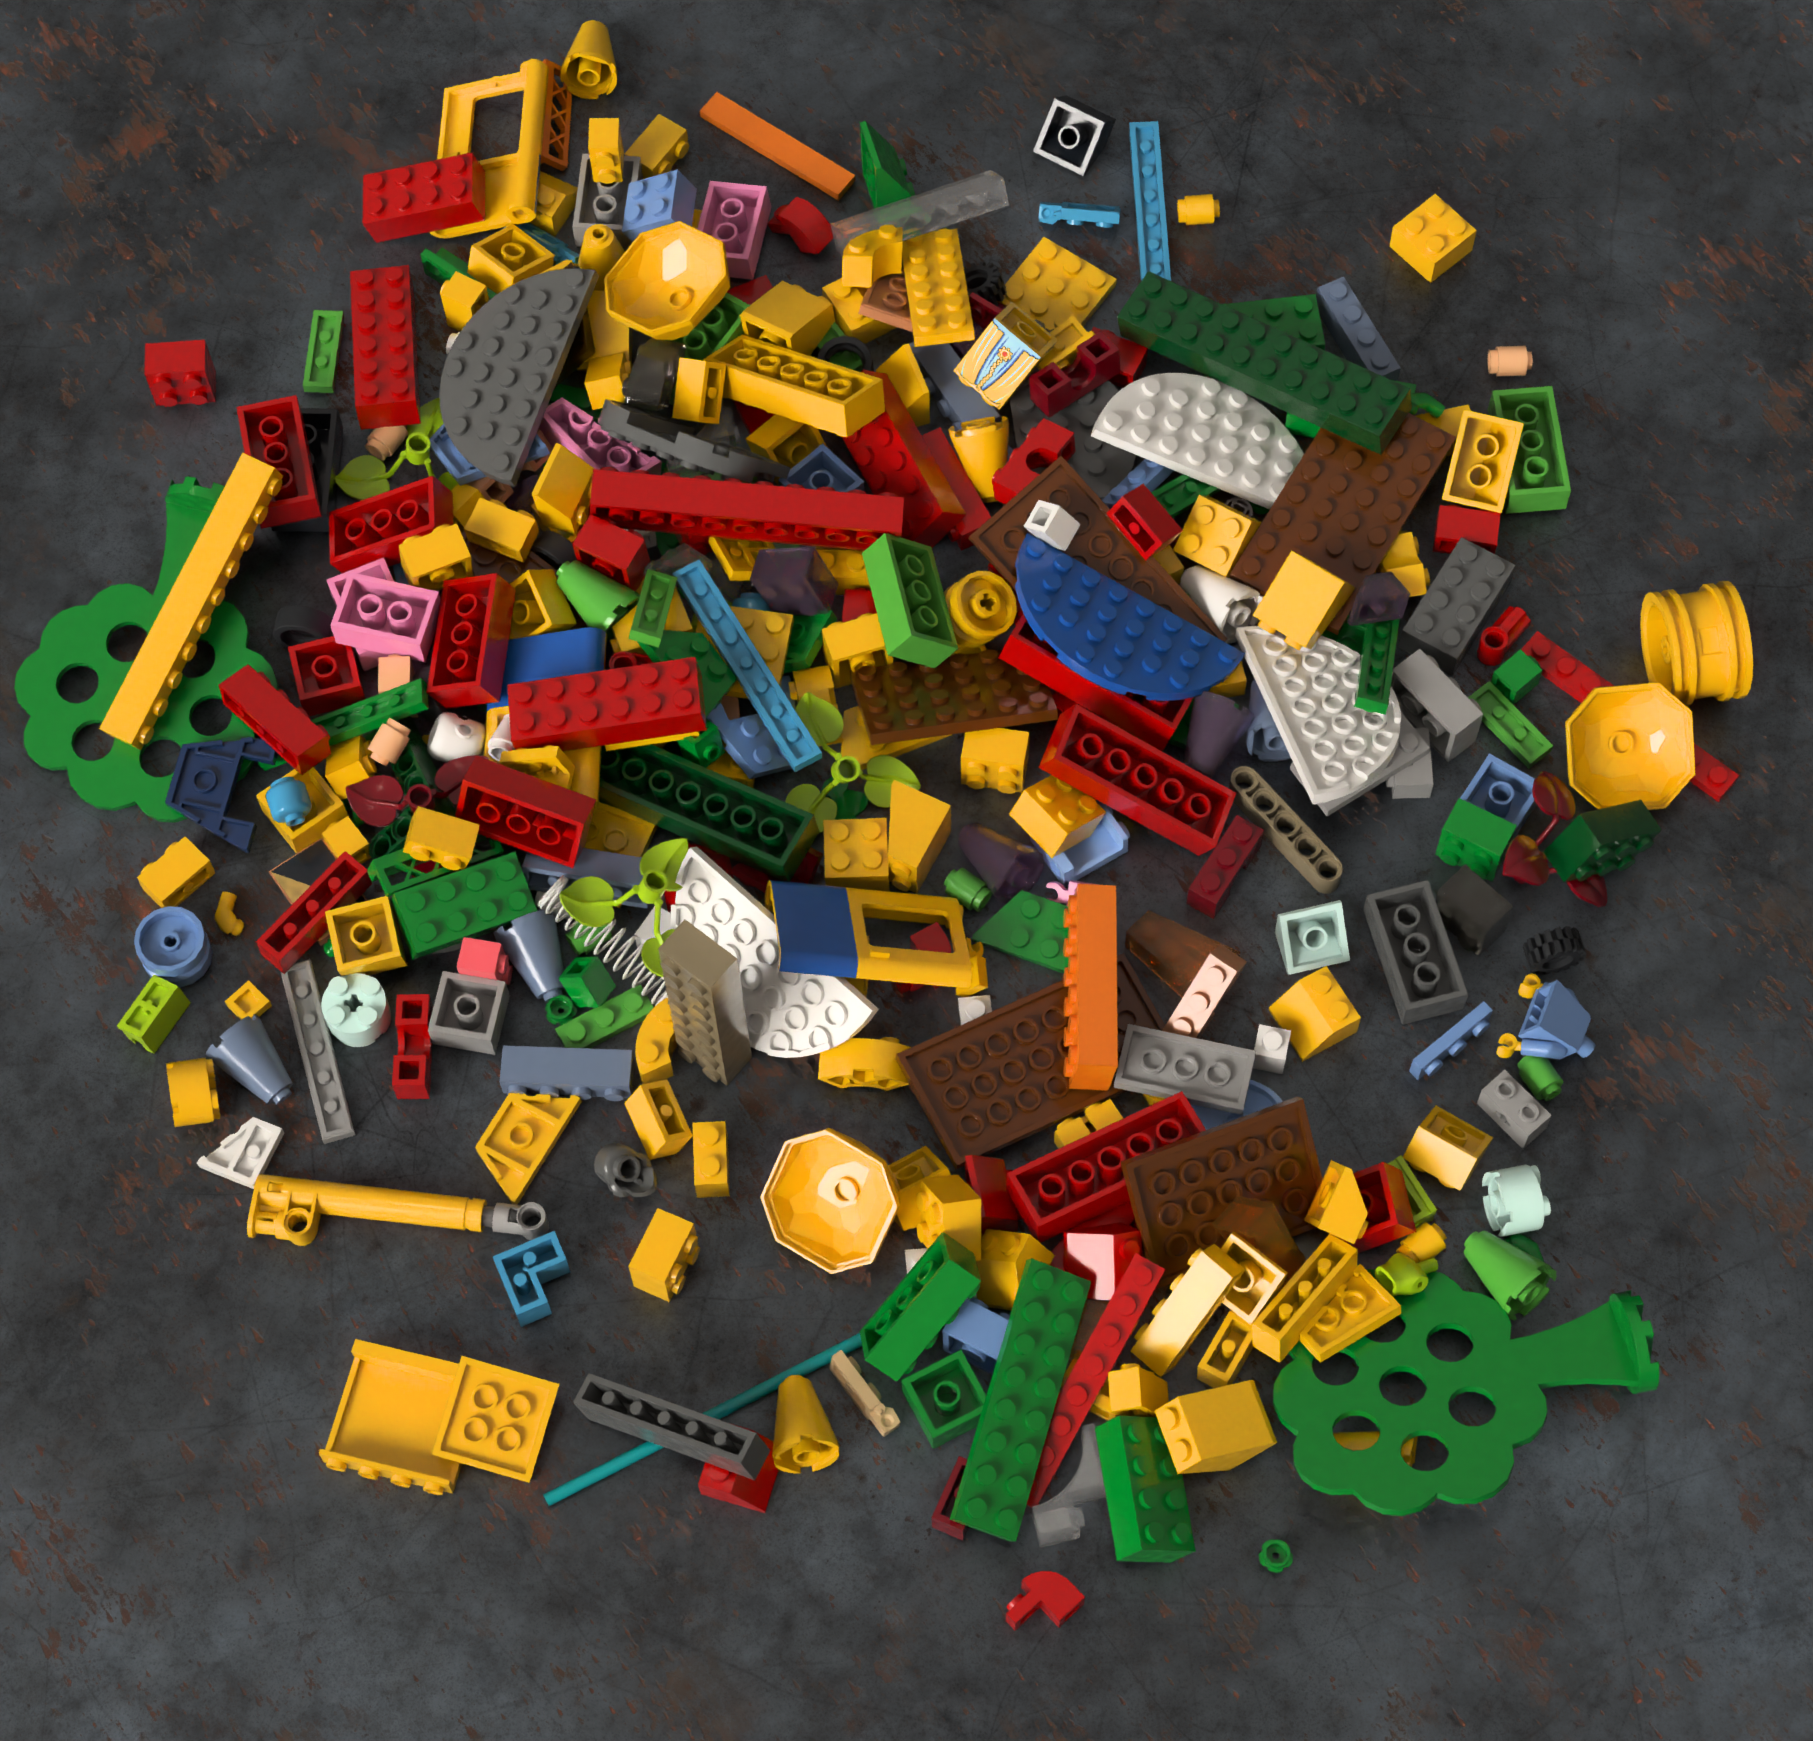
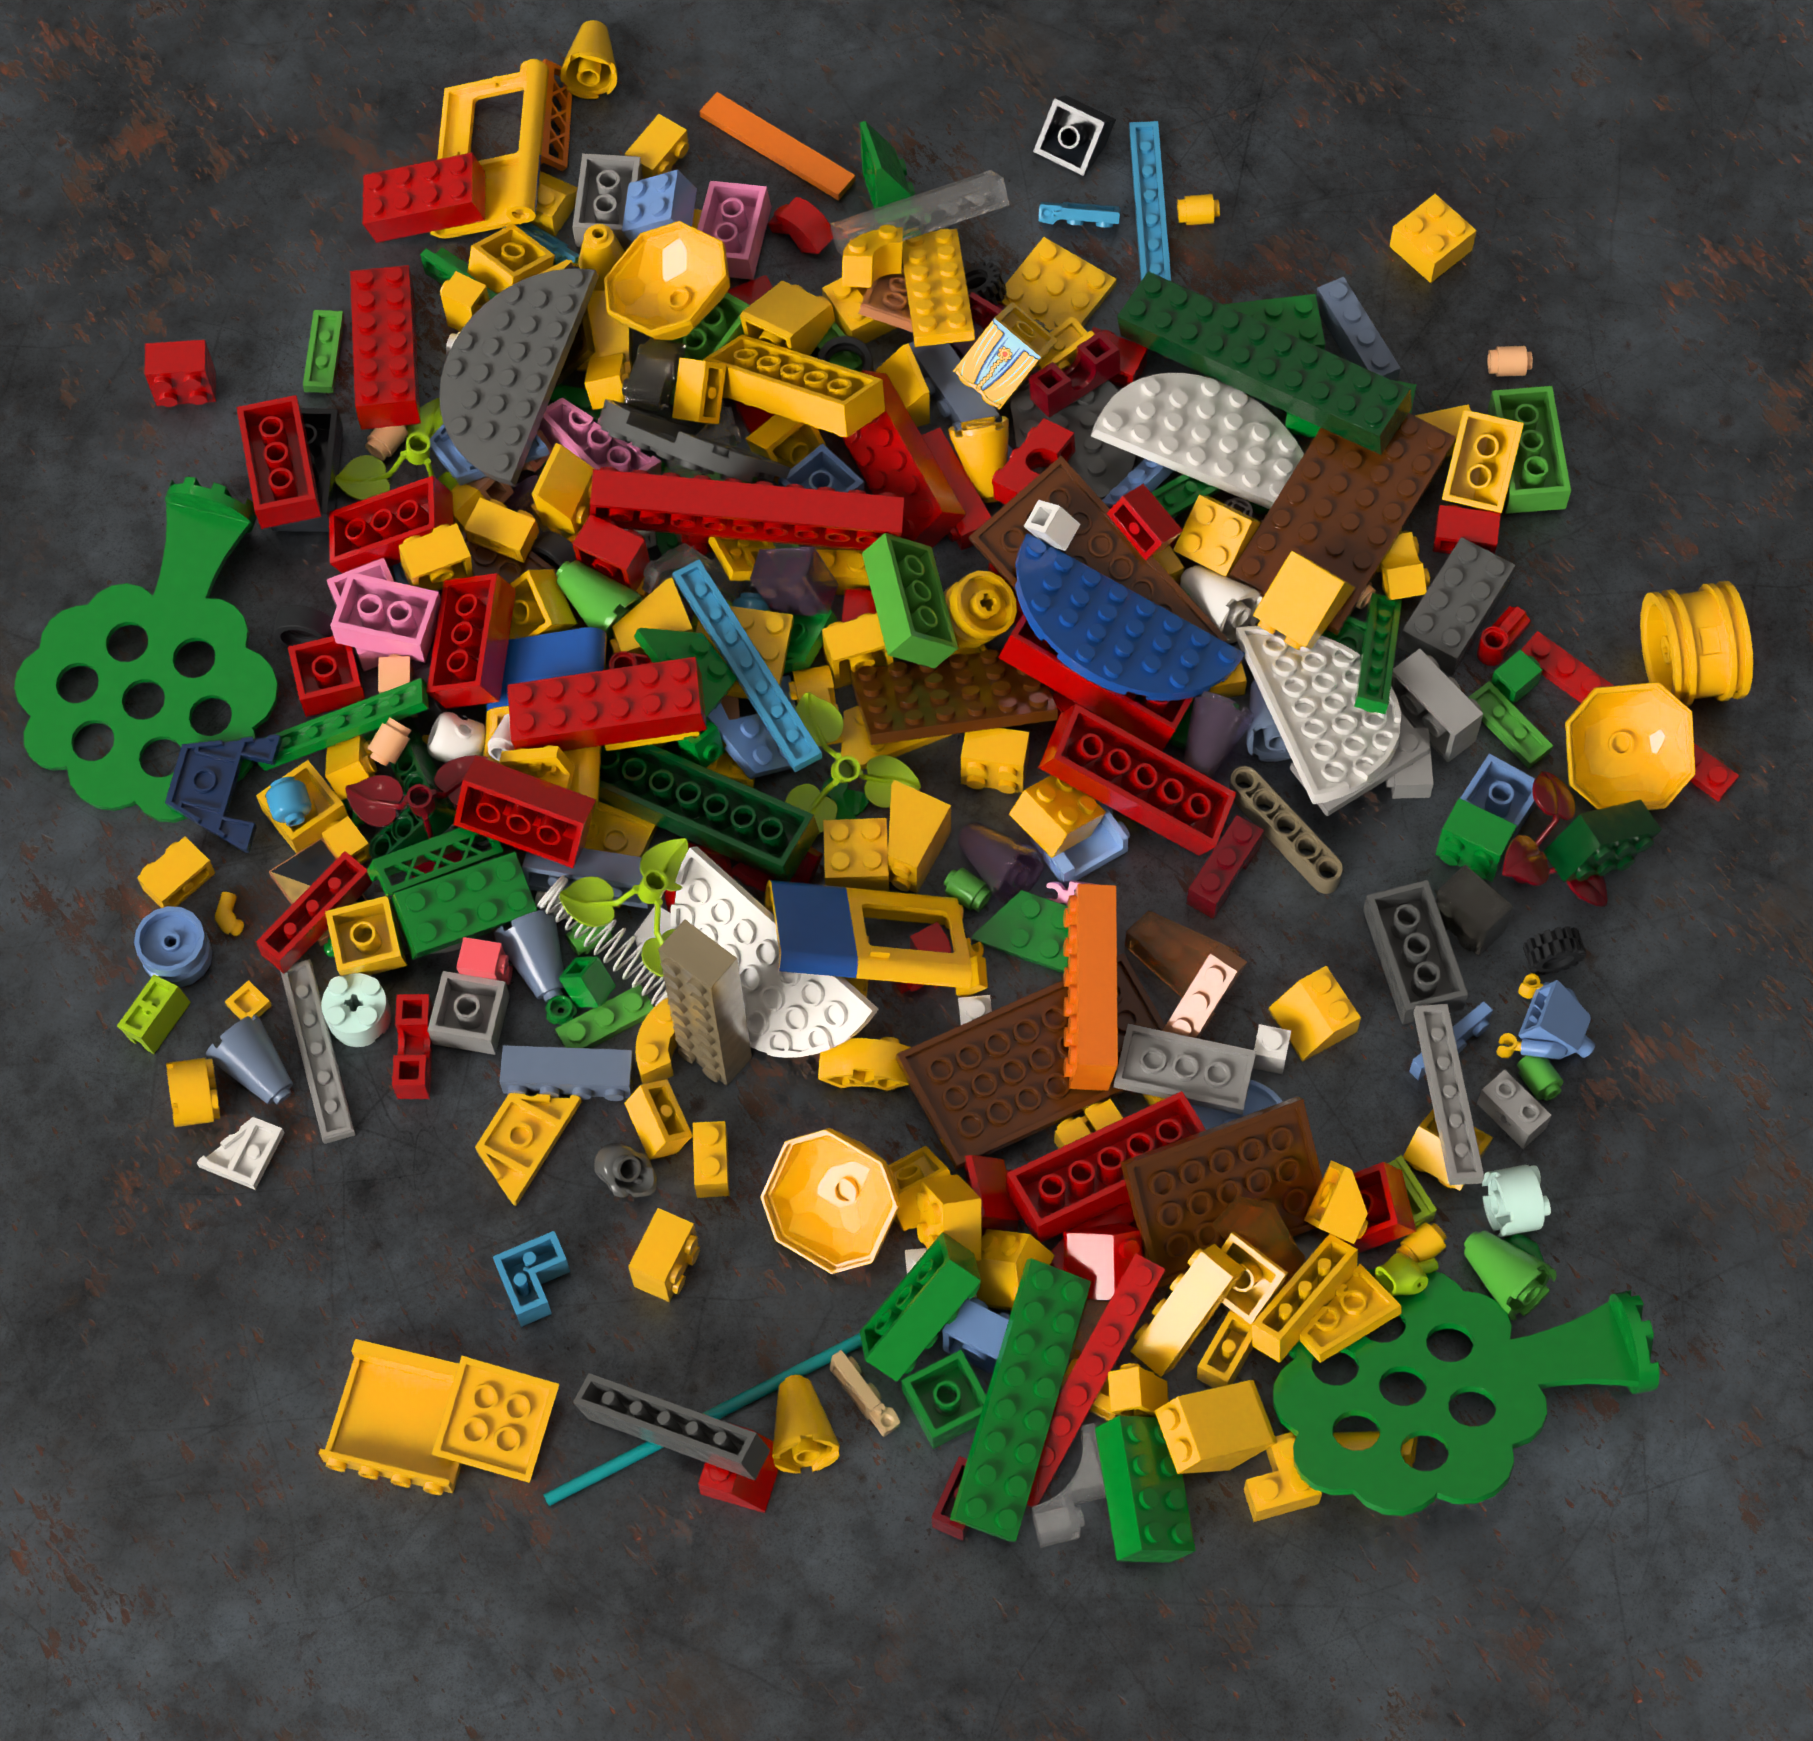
yellow brick [99,453,283,750] -> none
red brick [219,664,331,775] -> none
yellow piece [247,1174,549,1246] -> none
yellow brick [403,806,480,870] -> none
yellow piece [588,118,624,184] -> none
bright green plate [628,569,677,648] -> none
red brick [1006,1571,1085,1631] -> none
green plate [1259,1539,1293,1573] -> none
light aqua slope [1275,900,1350,975] -> none
slope [1348,572,1410,626] -> none
green arm [1409,392,1445,418] -> none
none -> yellow brick [1244,1432,1322,1522]
none -> light grey plate [1413,1004,1484,1185]

